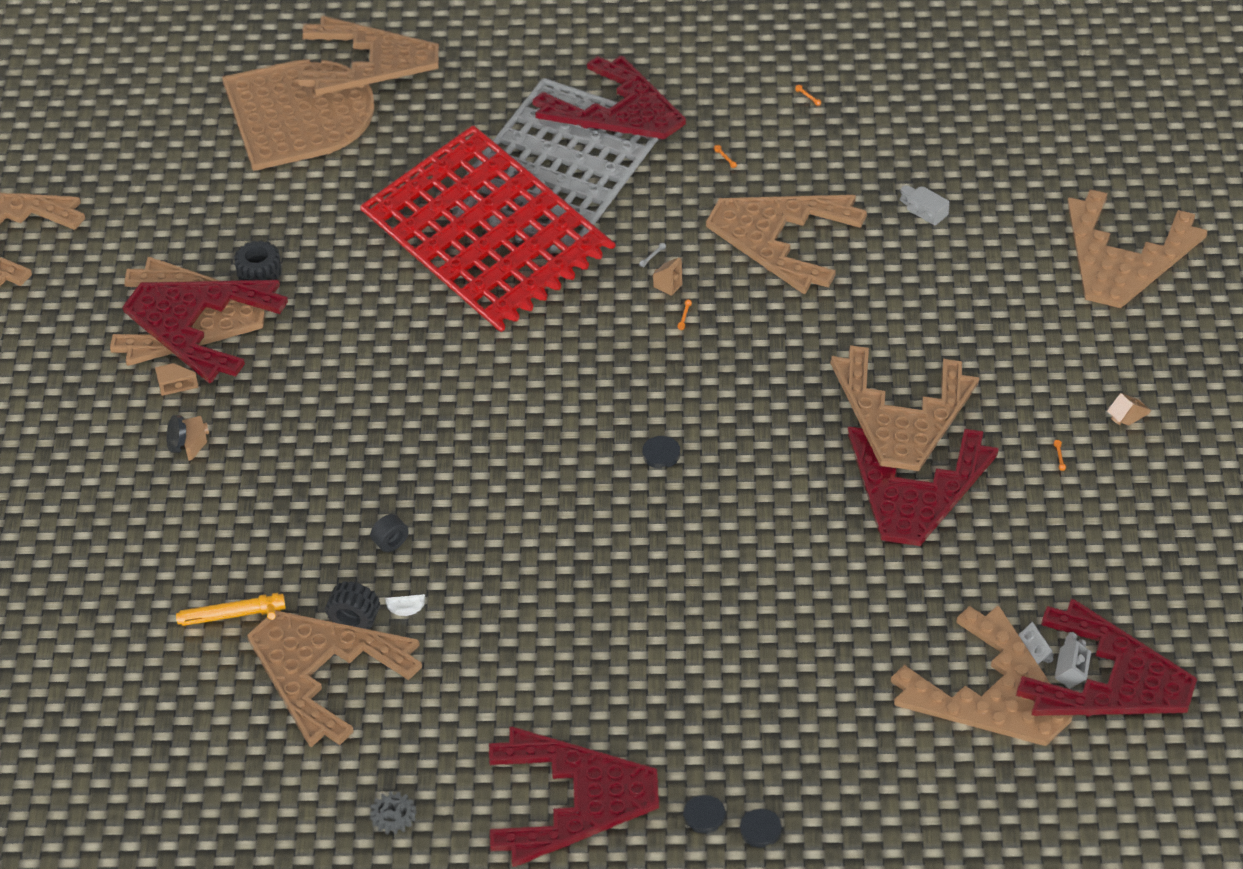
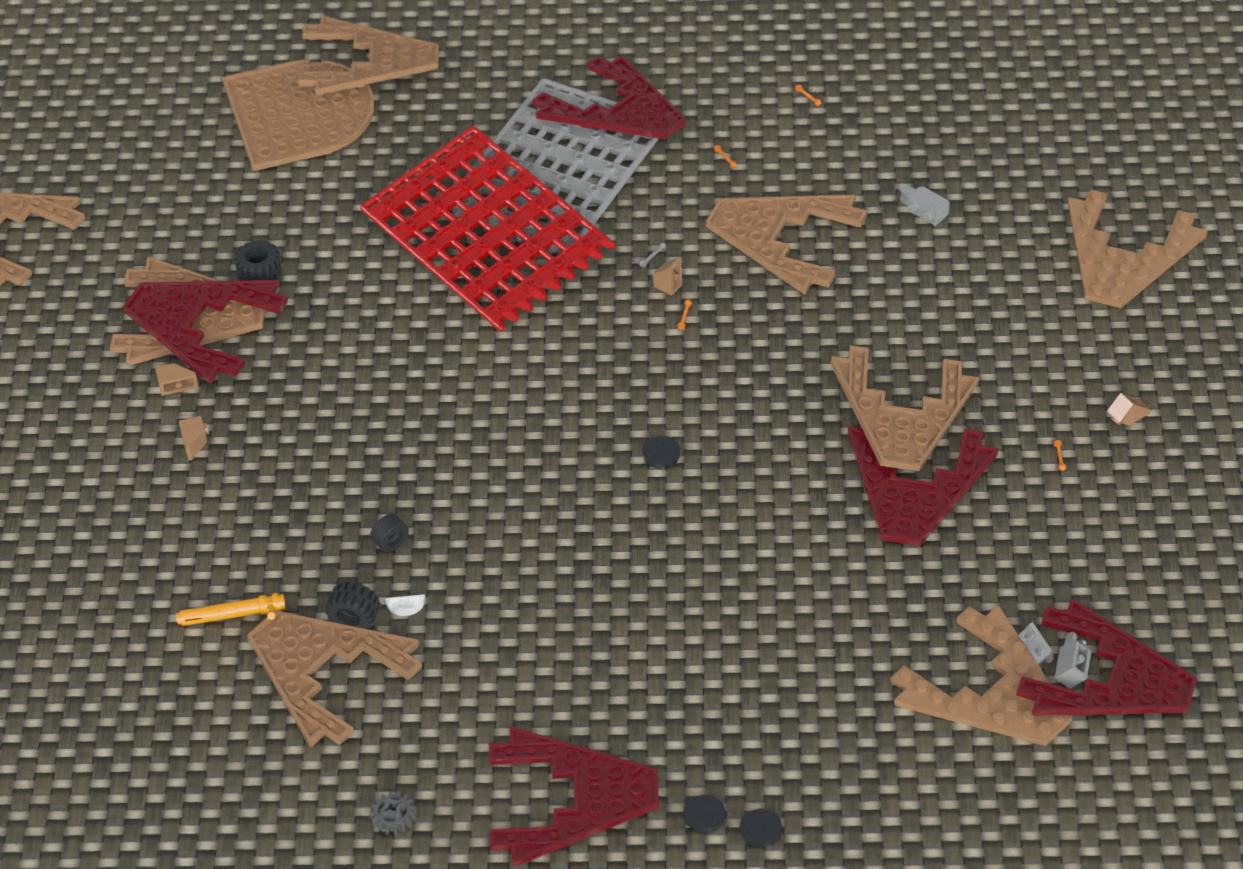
black tile [167,415,186,453] -> none

